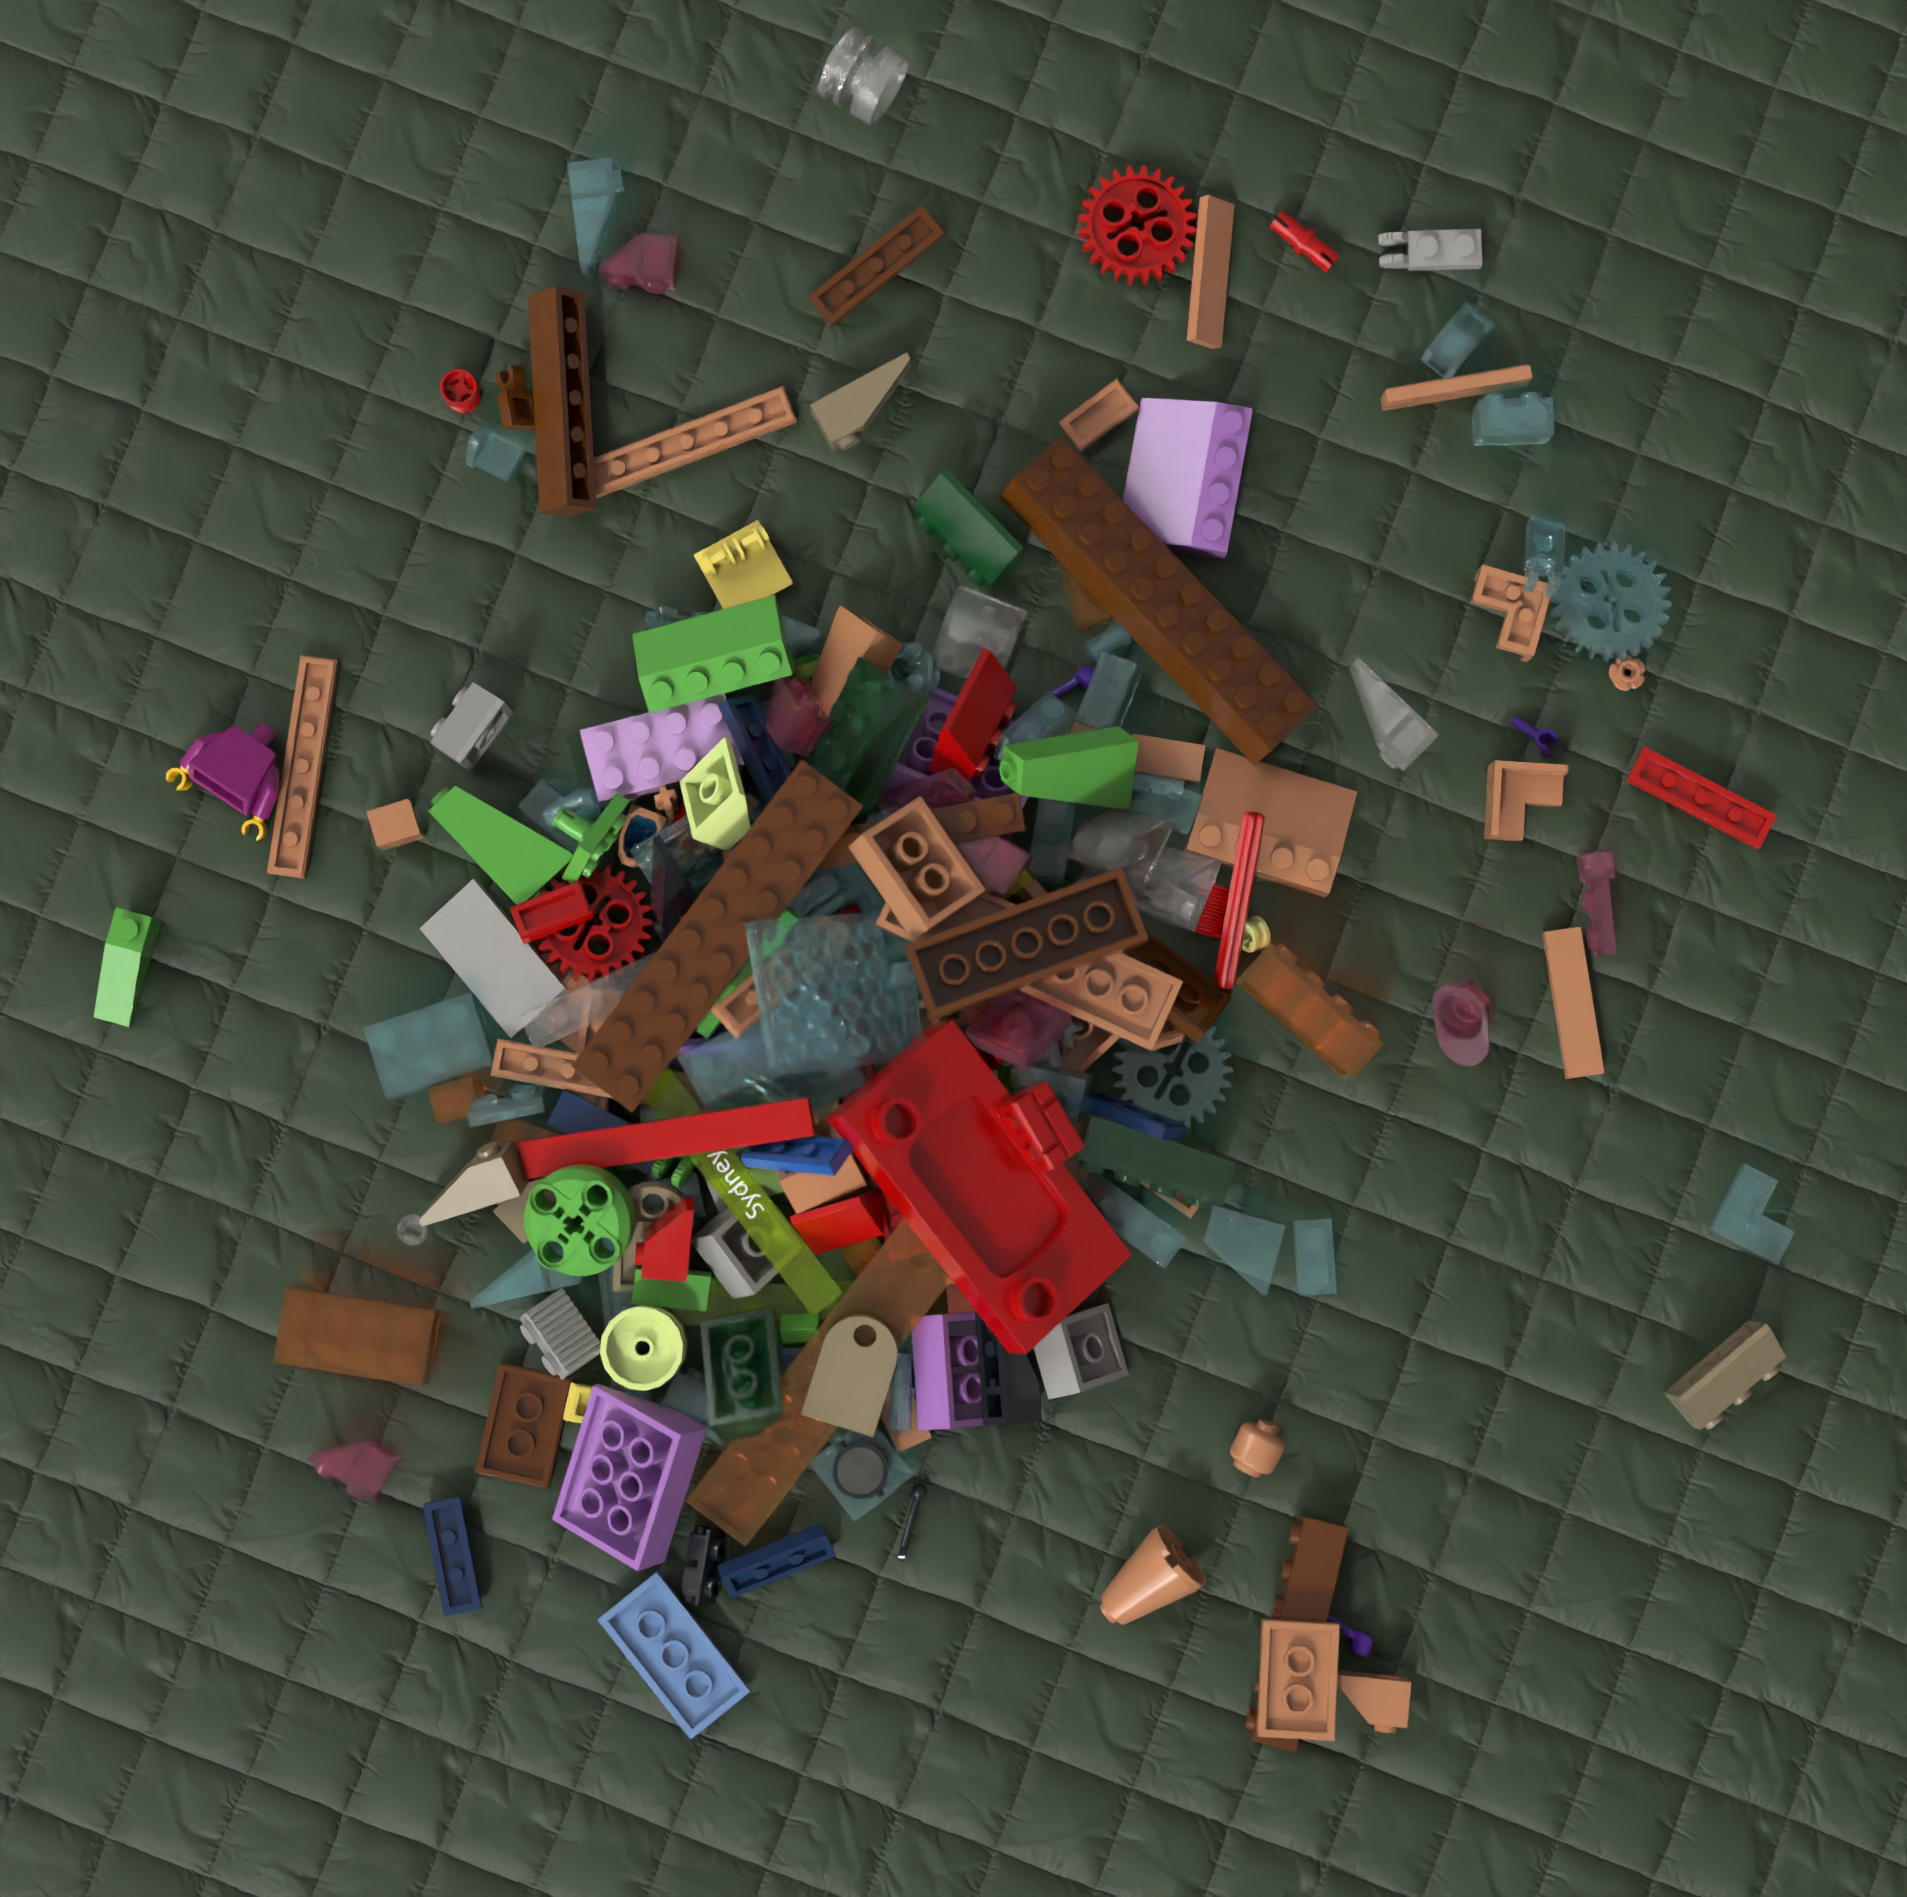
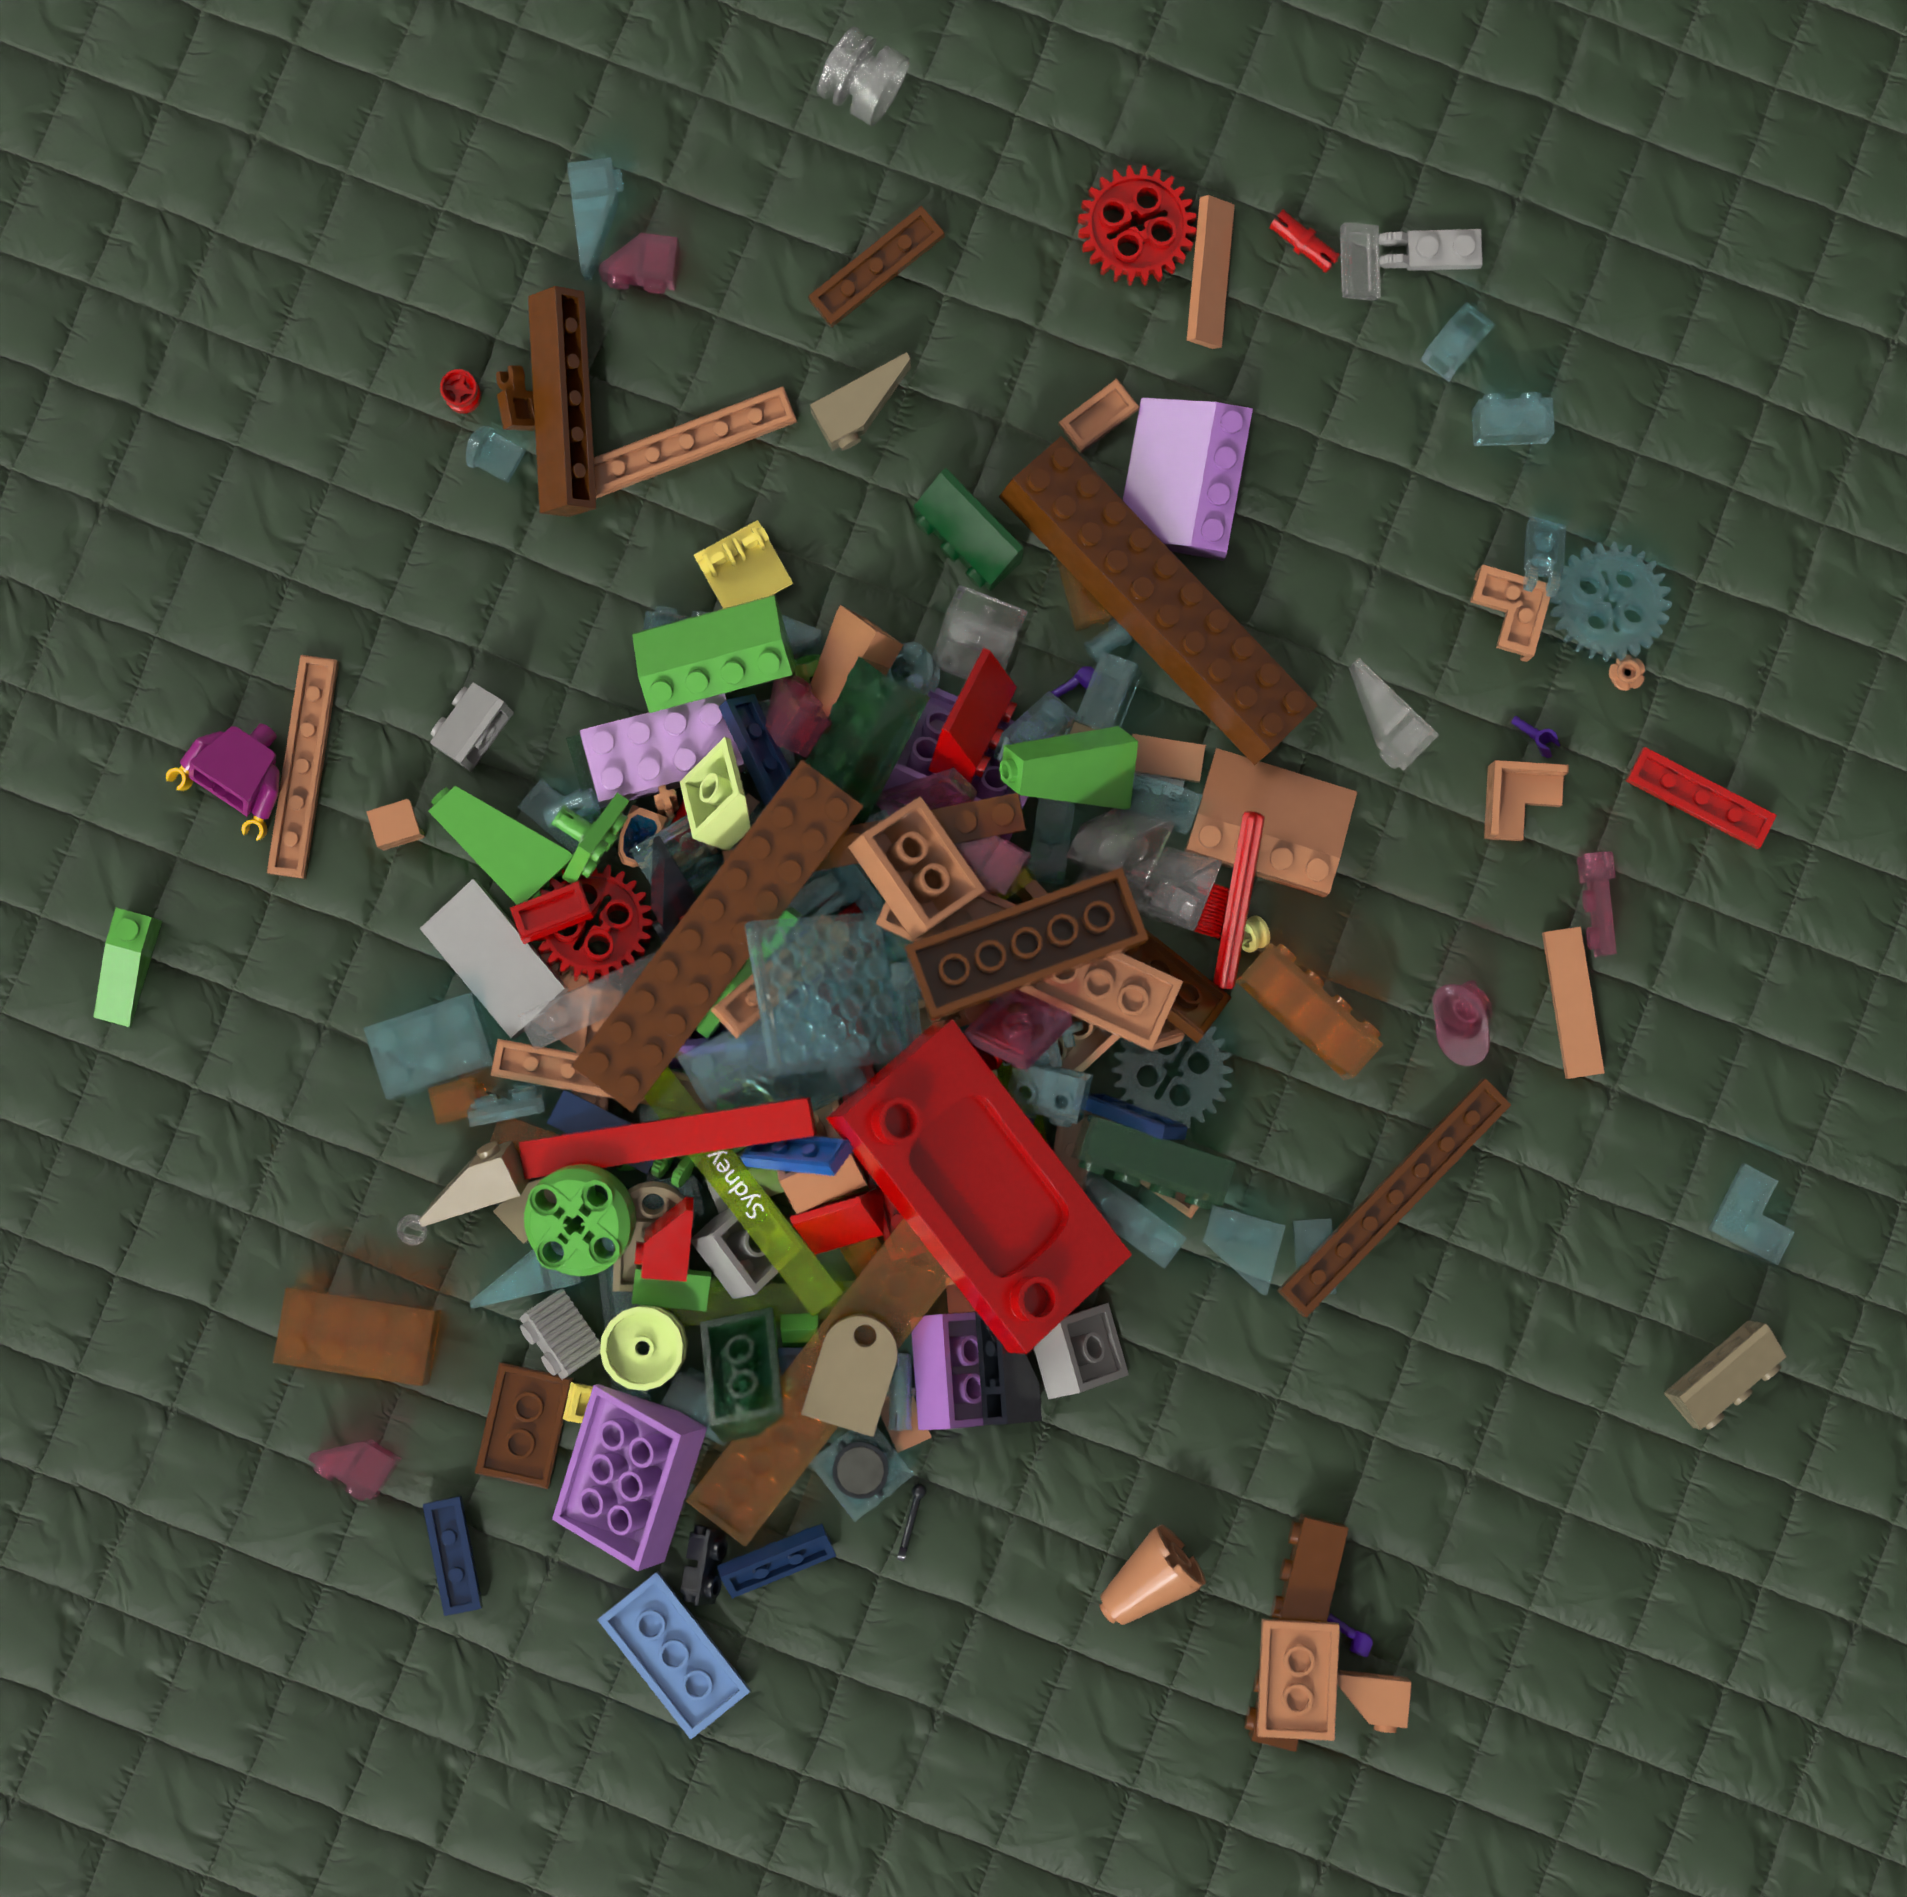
red brick [999,1081,1085,1172] -> none
nougat head [1230,1419,1285,1478] -> none
nougat tile [1381,364,1533,411] -> none
none -> reddish brown plate [1277,1078,1511,1317]
none -> clear tile [1340,222,1381,301]

